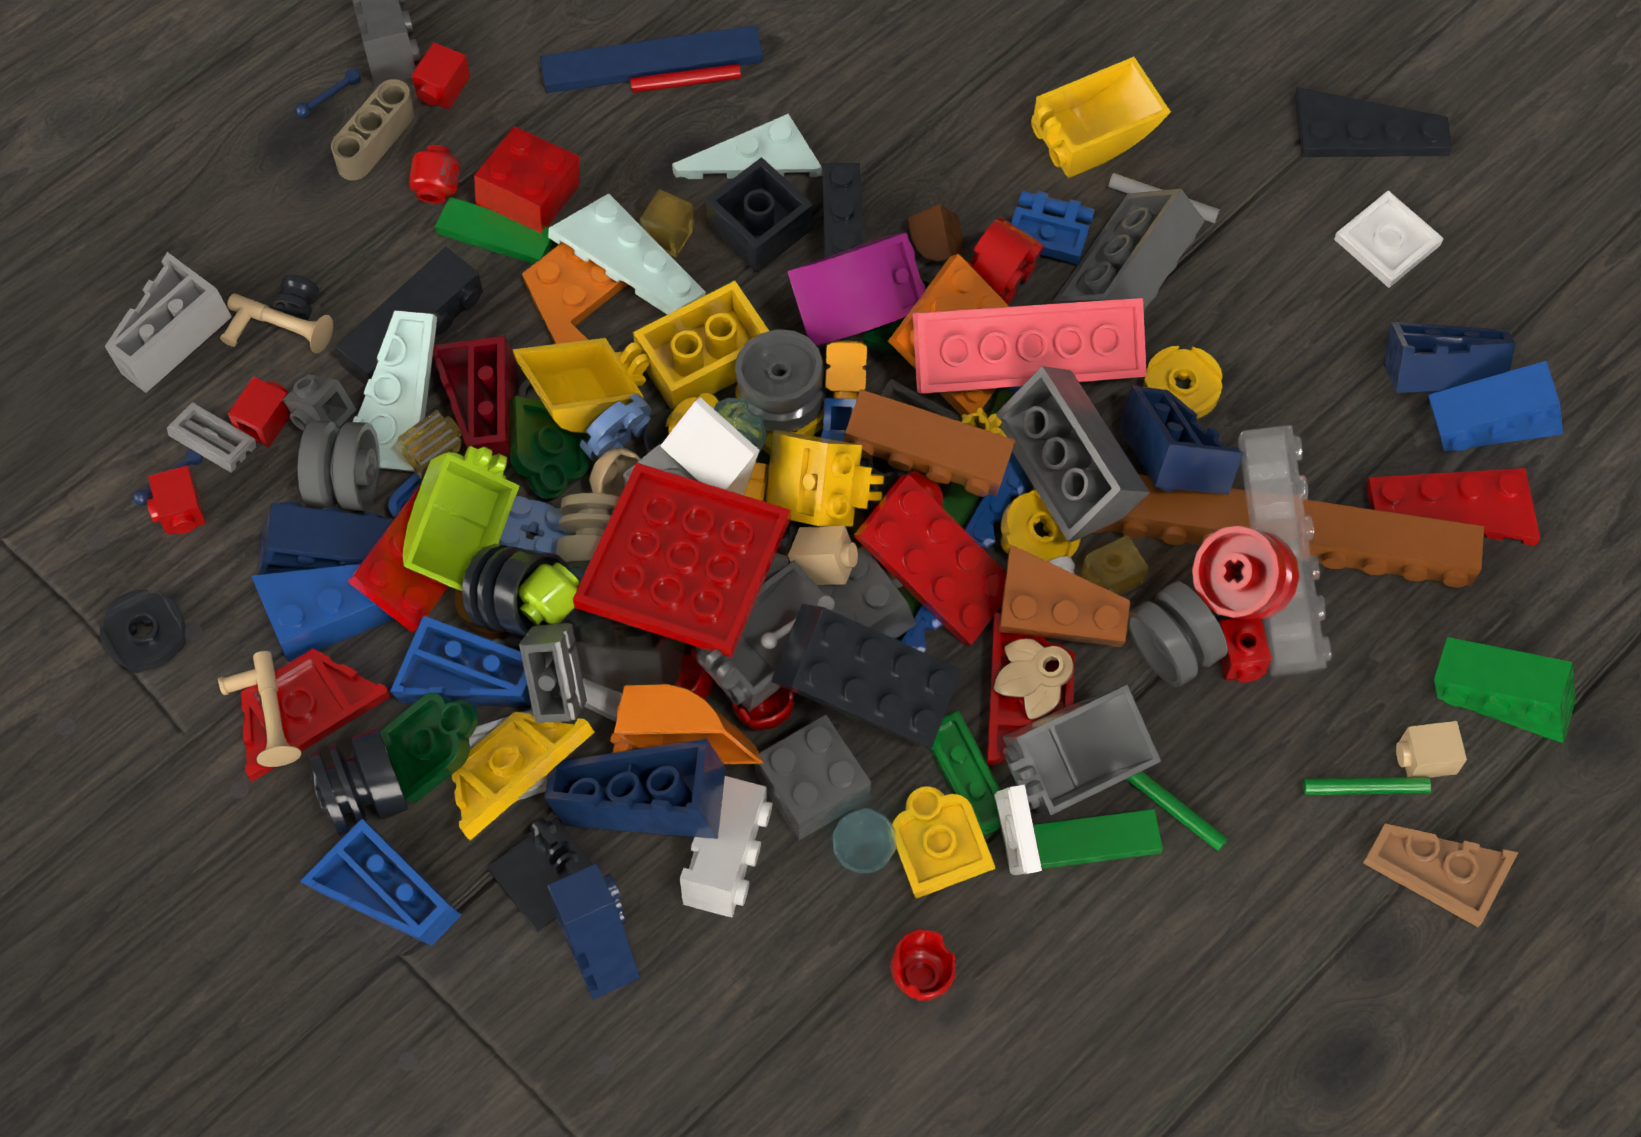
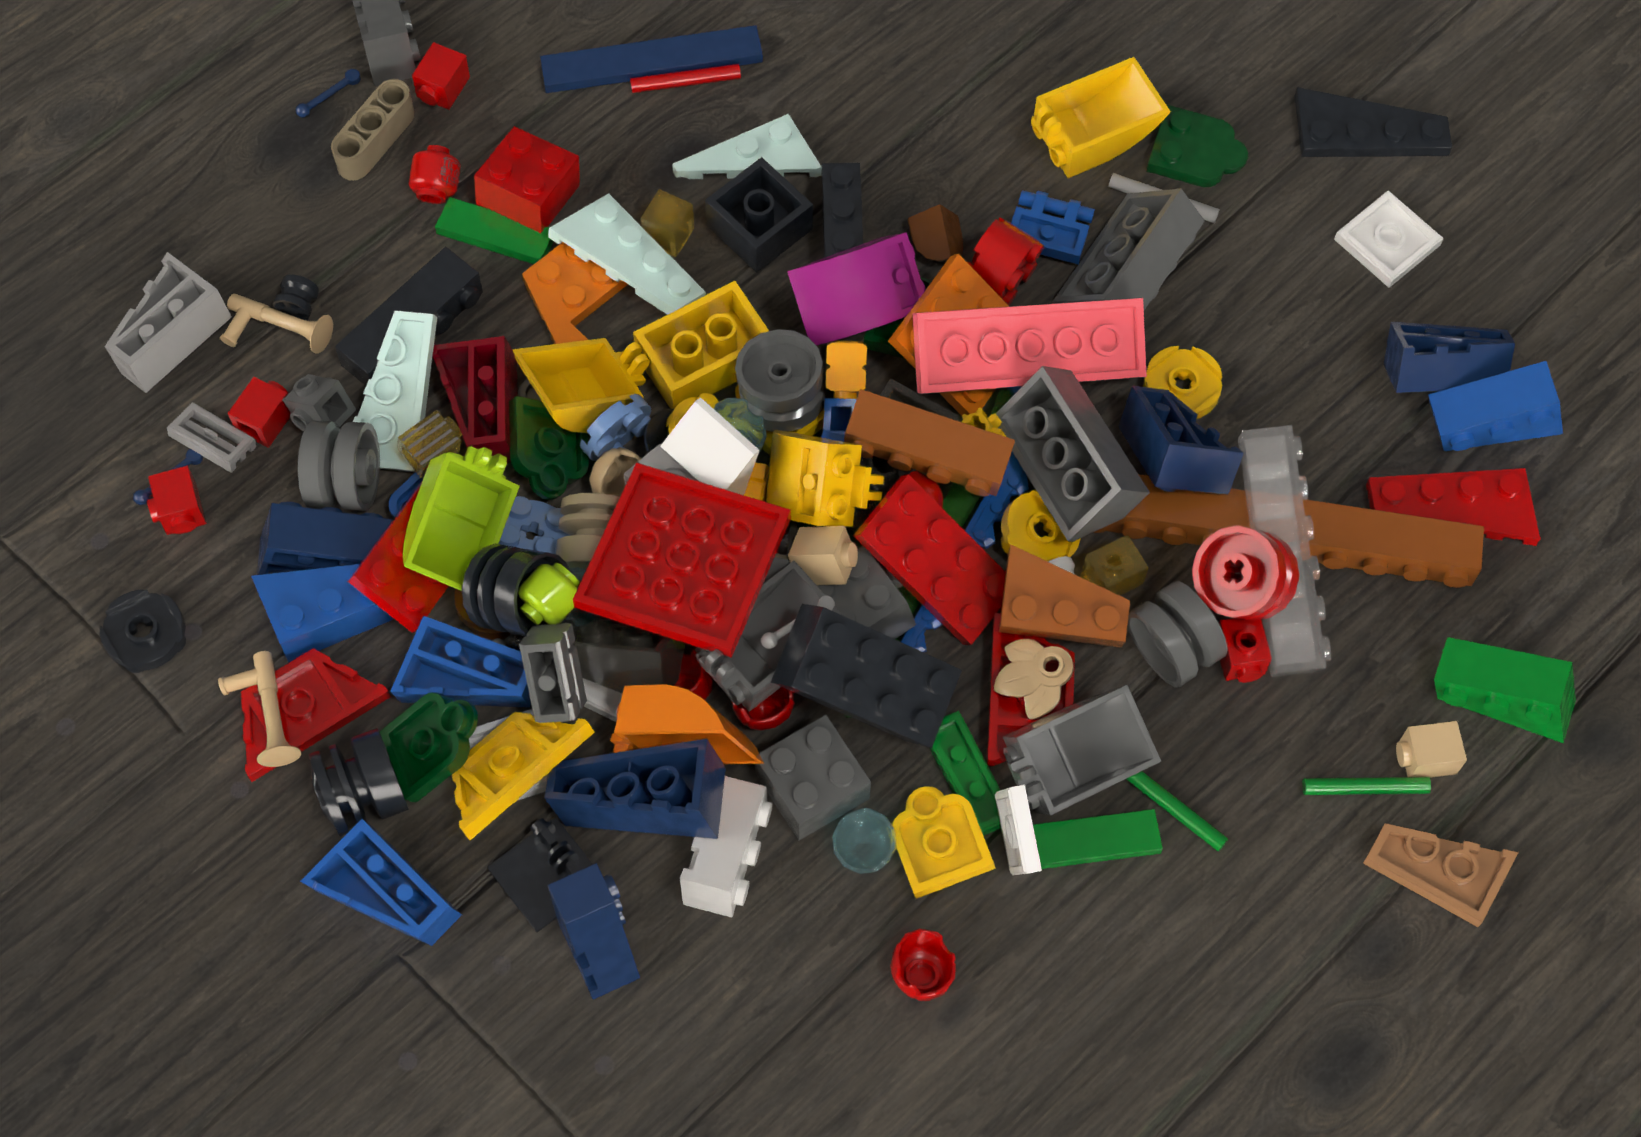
none -> dark green plate [1146,105,1248,187]

